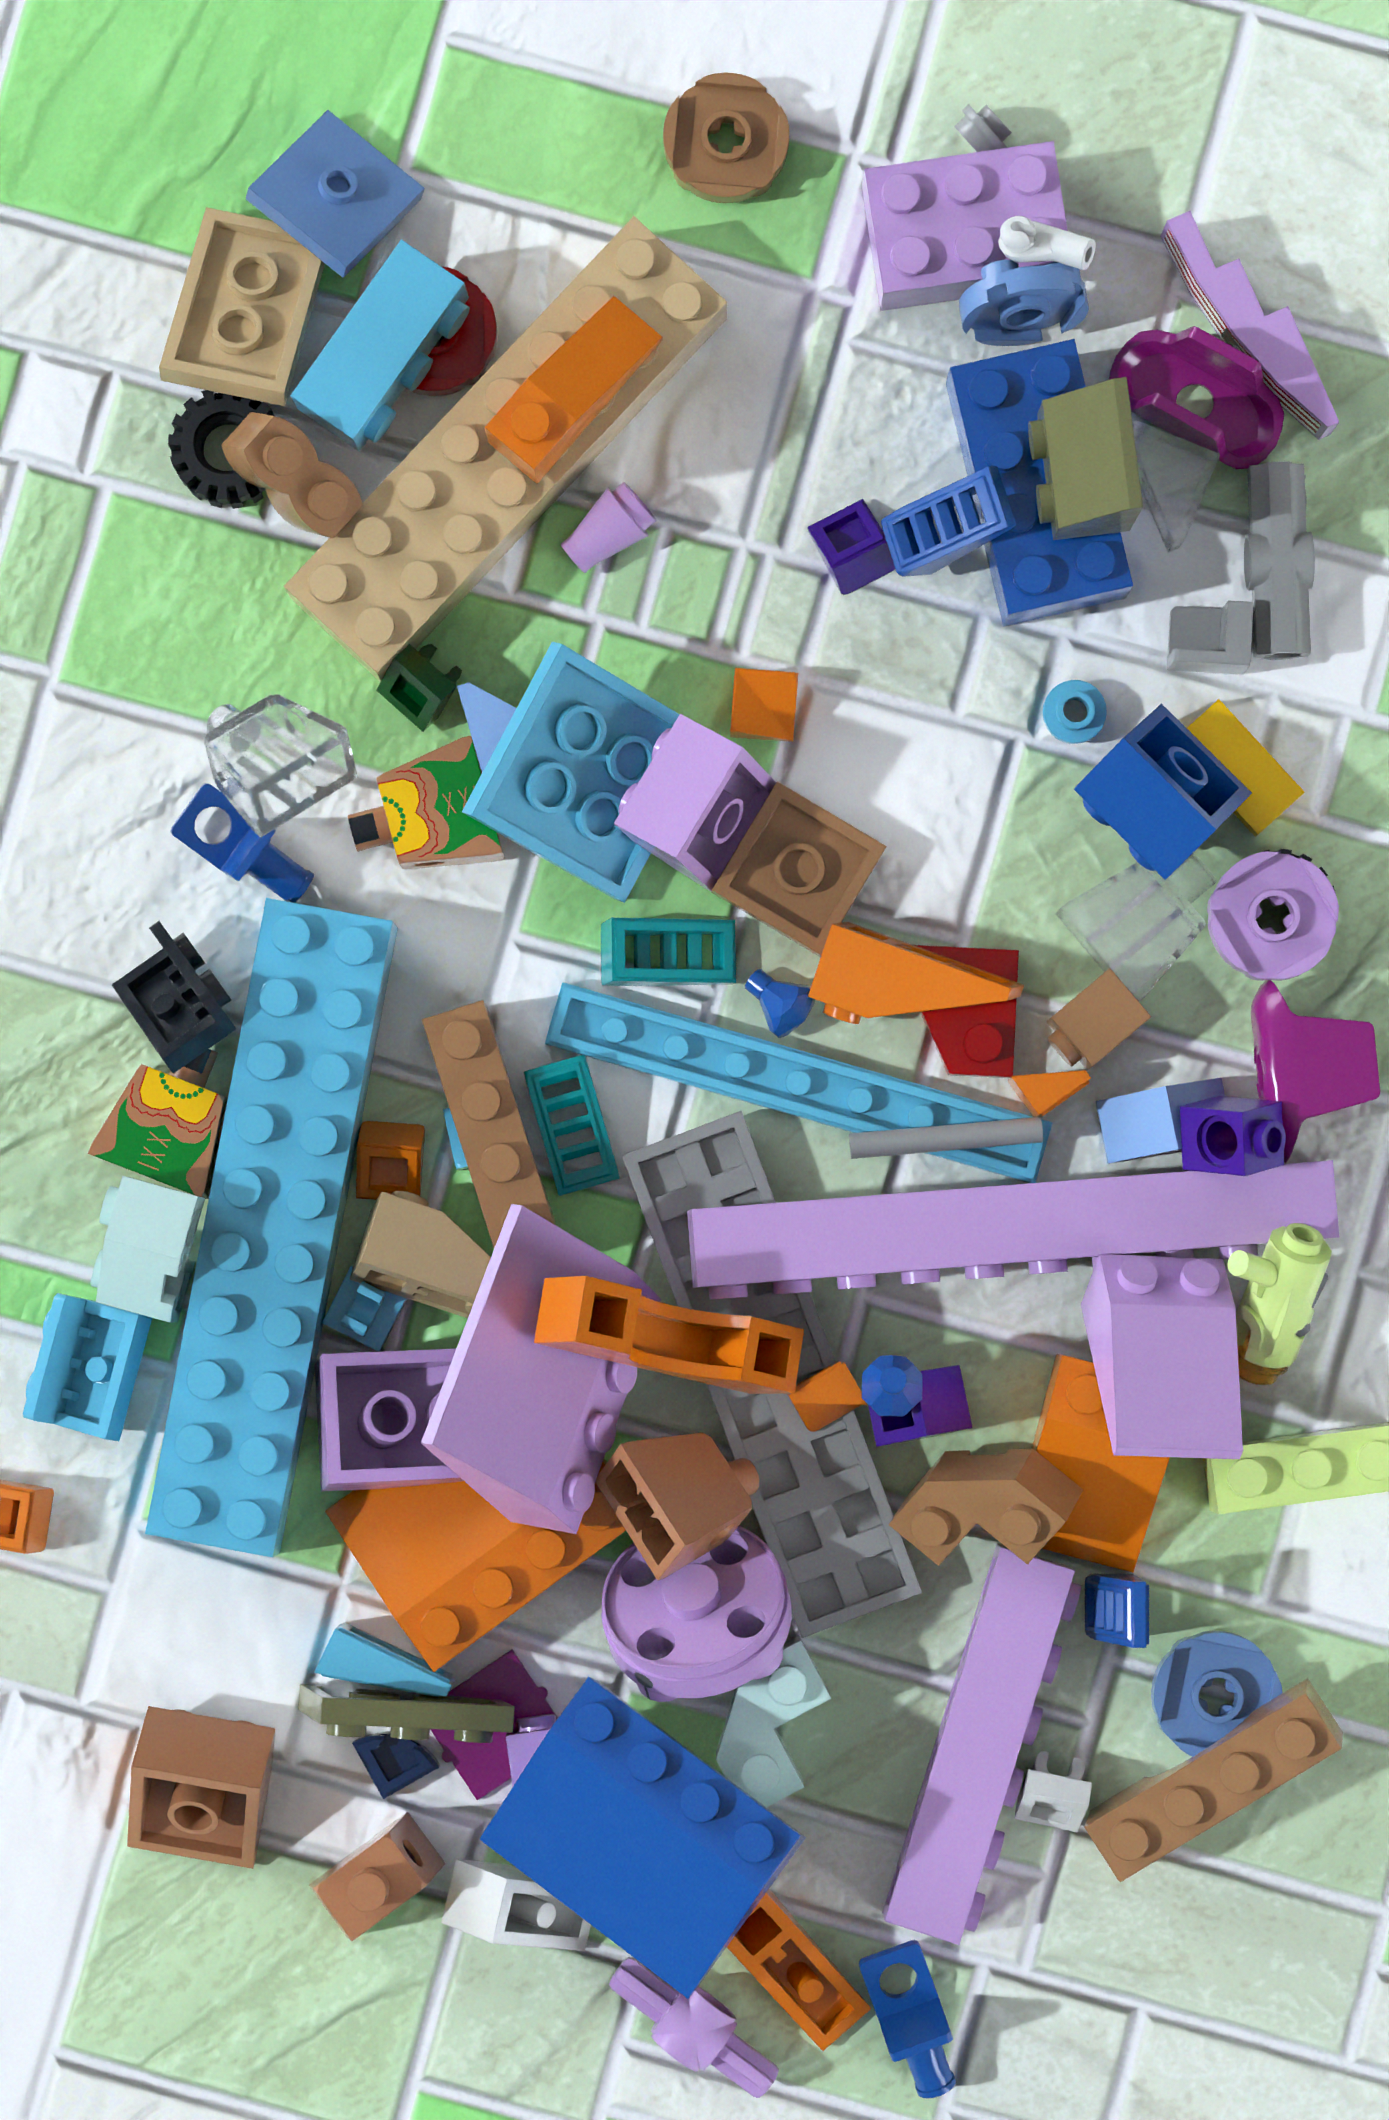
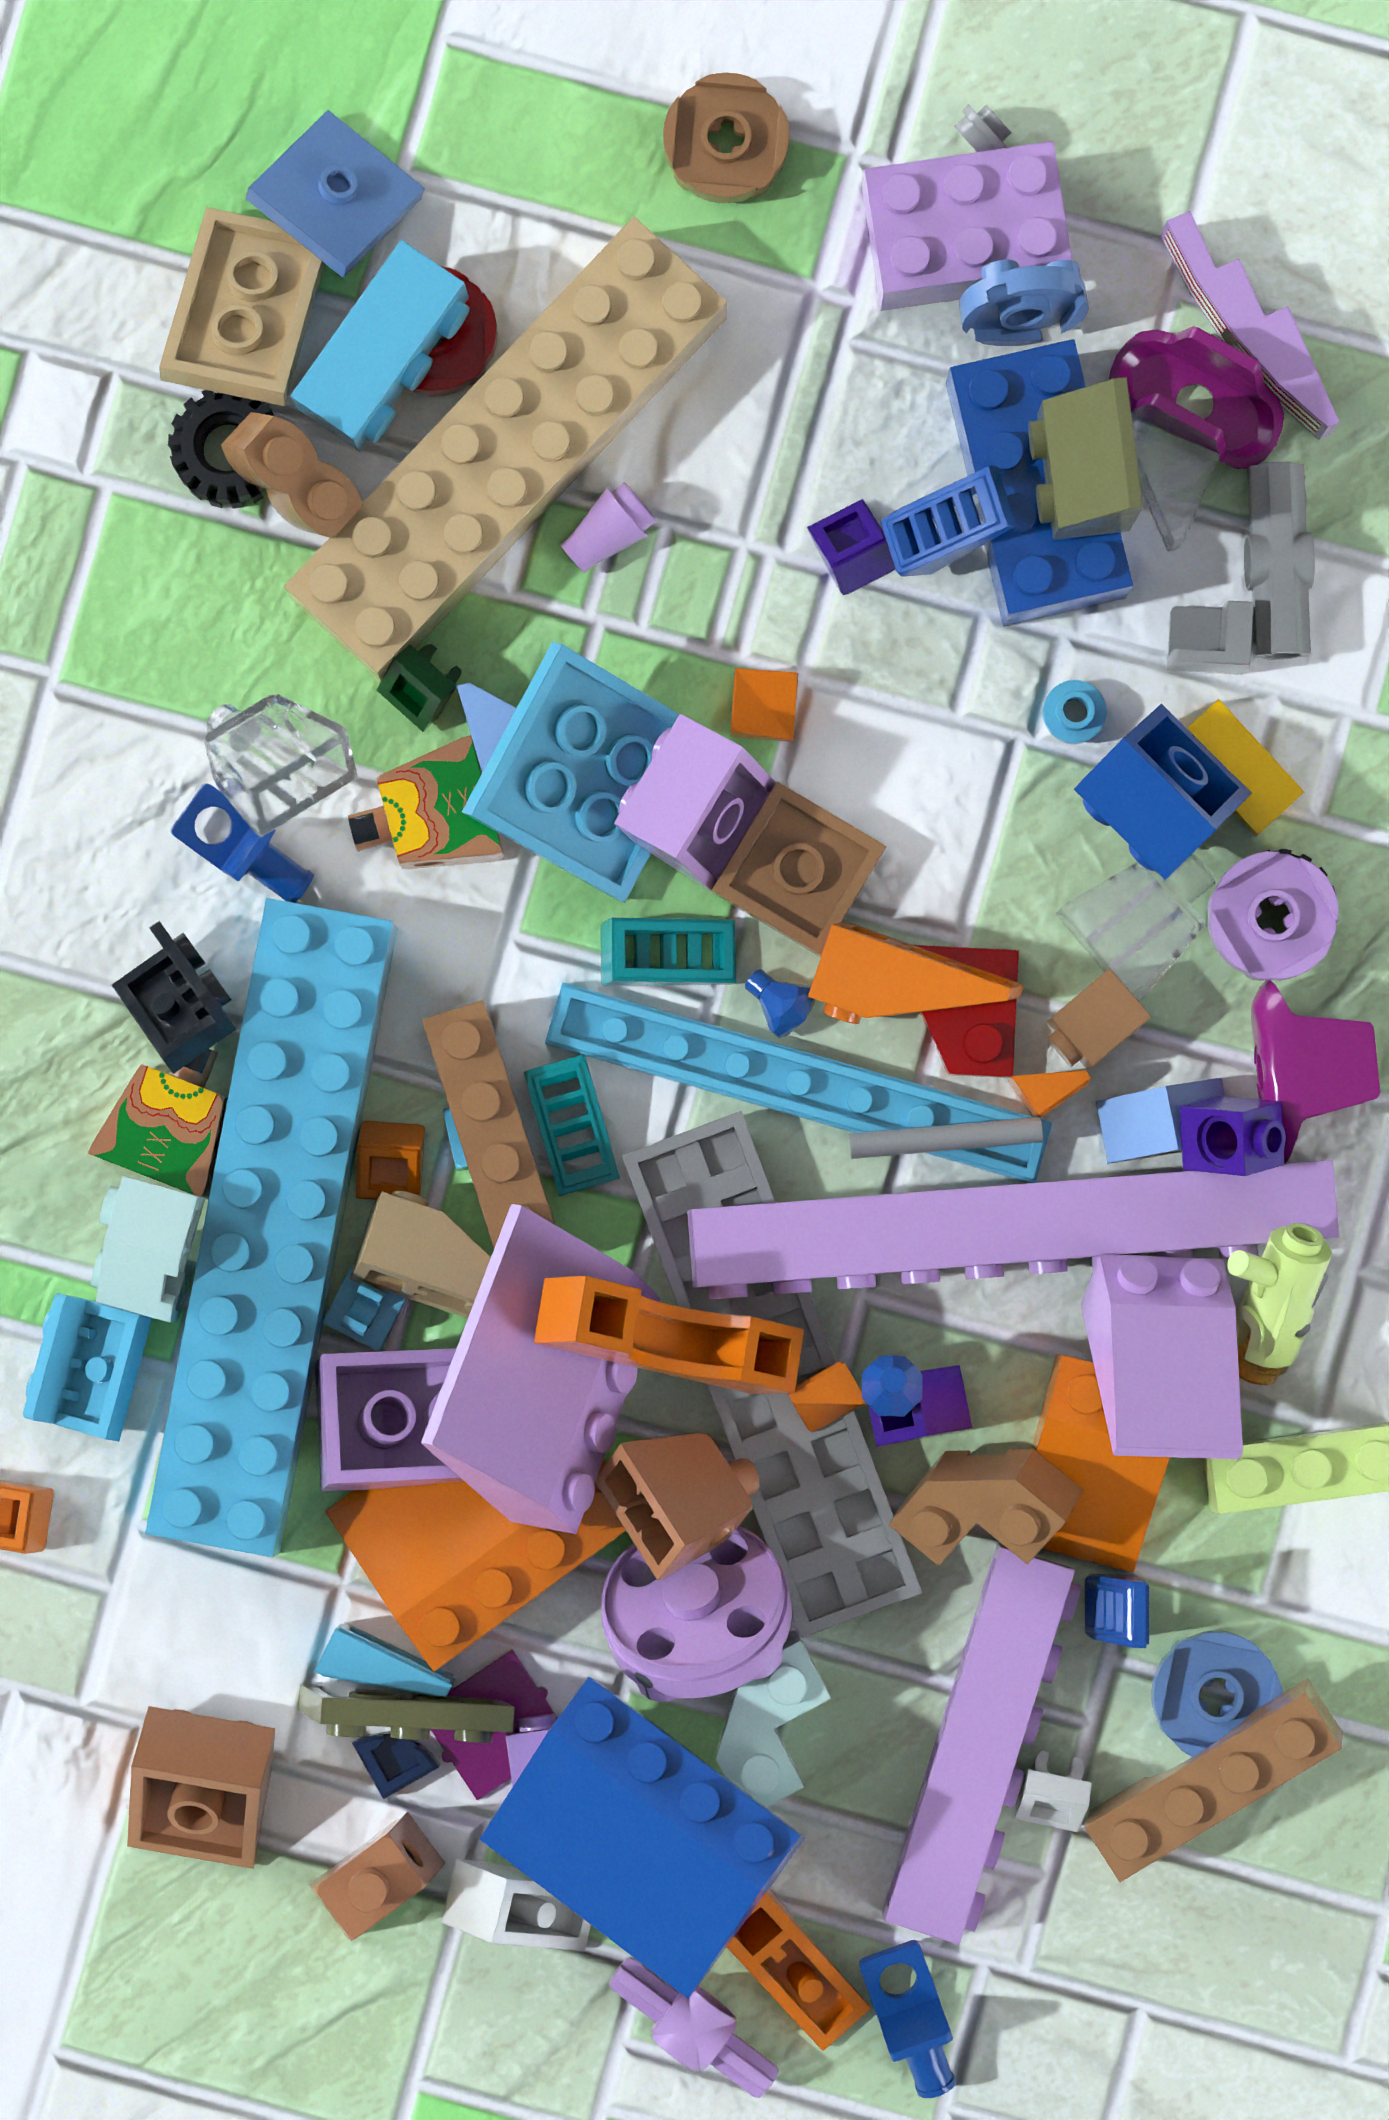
orange slope [485,296,663,484] -> none
white arm [998,216,1096,270] -> none

